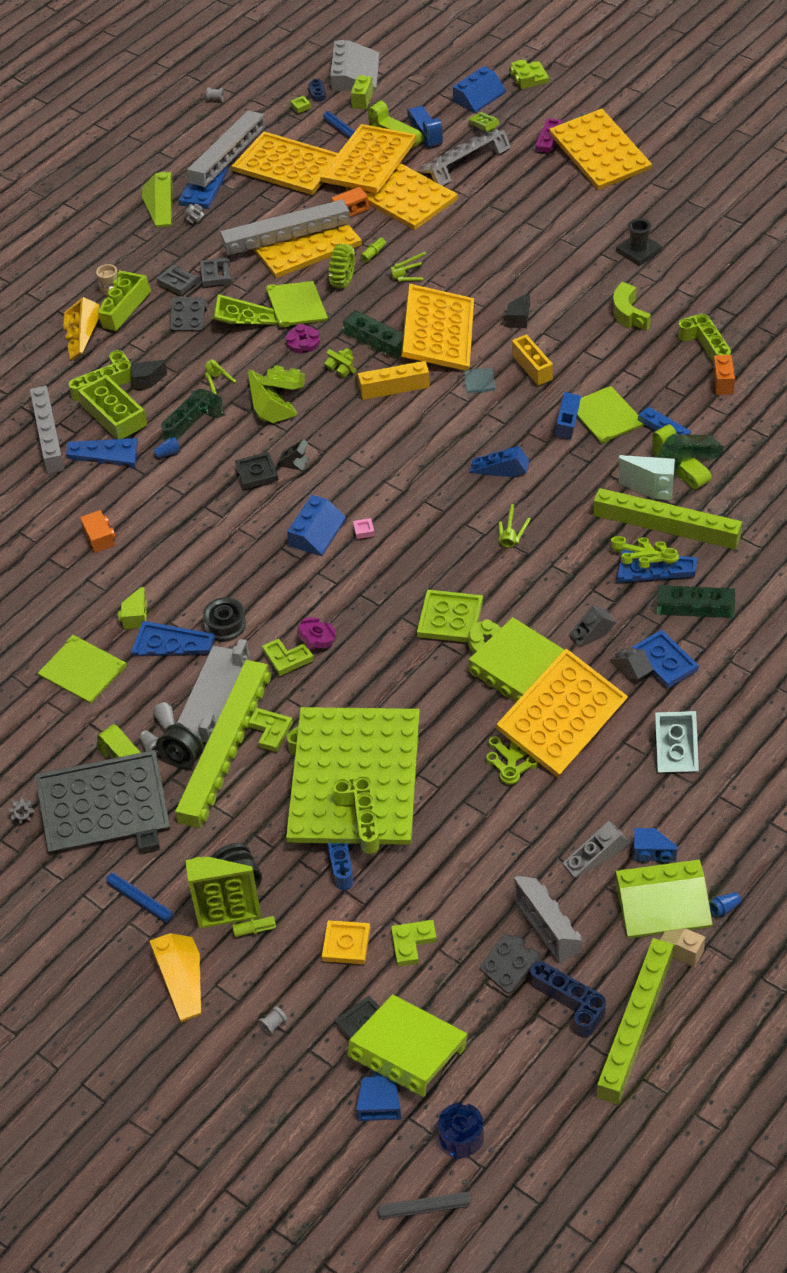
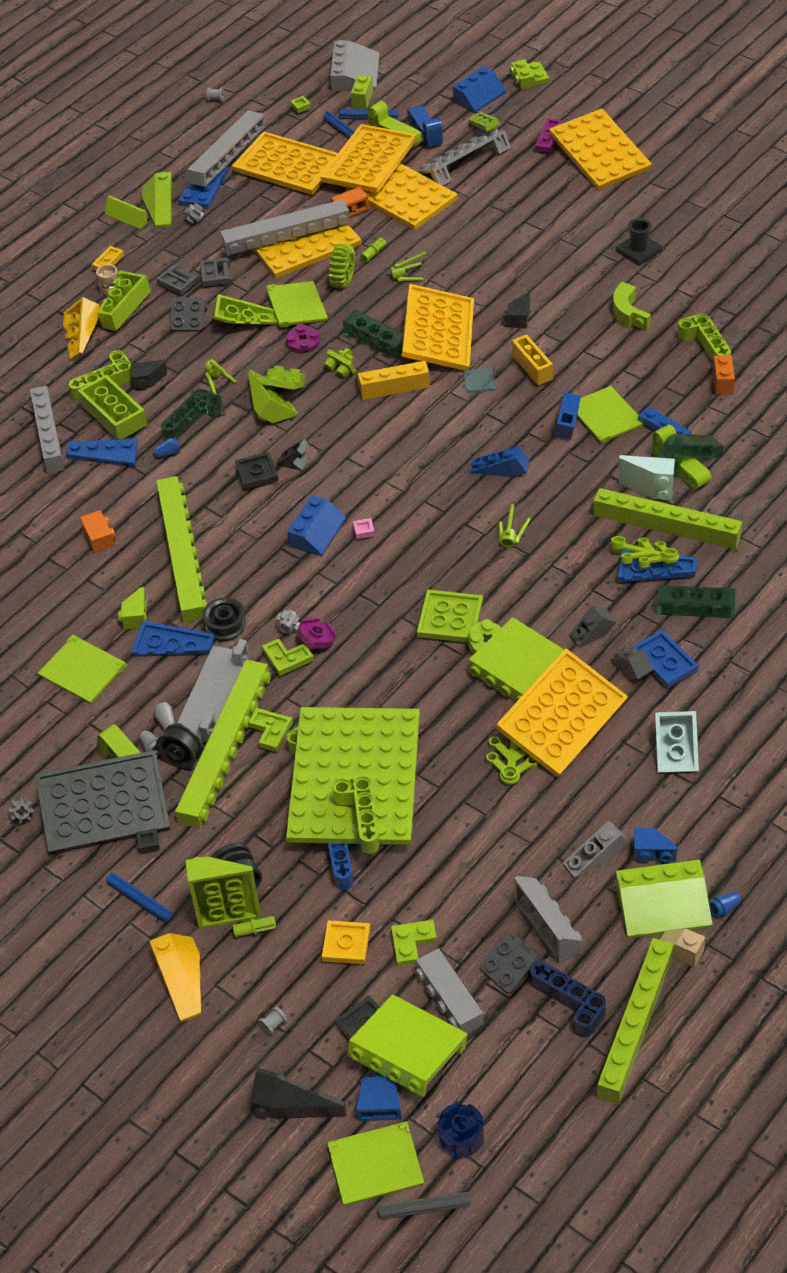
dark blue plate [309,79,326,102] -> none
none -> yellow plate [92,246,124,270]
none -> lime slope [105,196,148,229]
none -> lime brick [156,476,207,623]
none -> pearl dark grey wedge [250,1068,346,1119]
none -> light grey gear [275,610,300,633]
none -> lime piece [327,1121,425,1206]
none -> blue axle [339,109,399,120]
none -> light grey brick [415,948,484,1033]

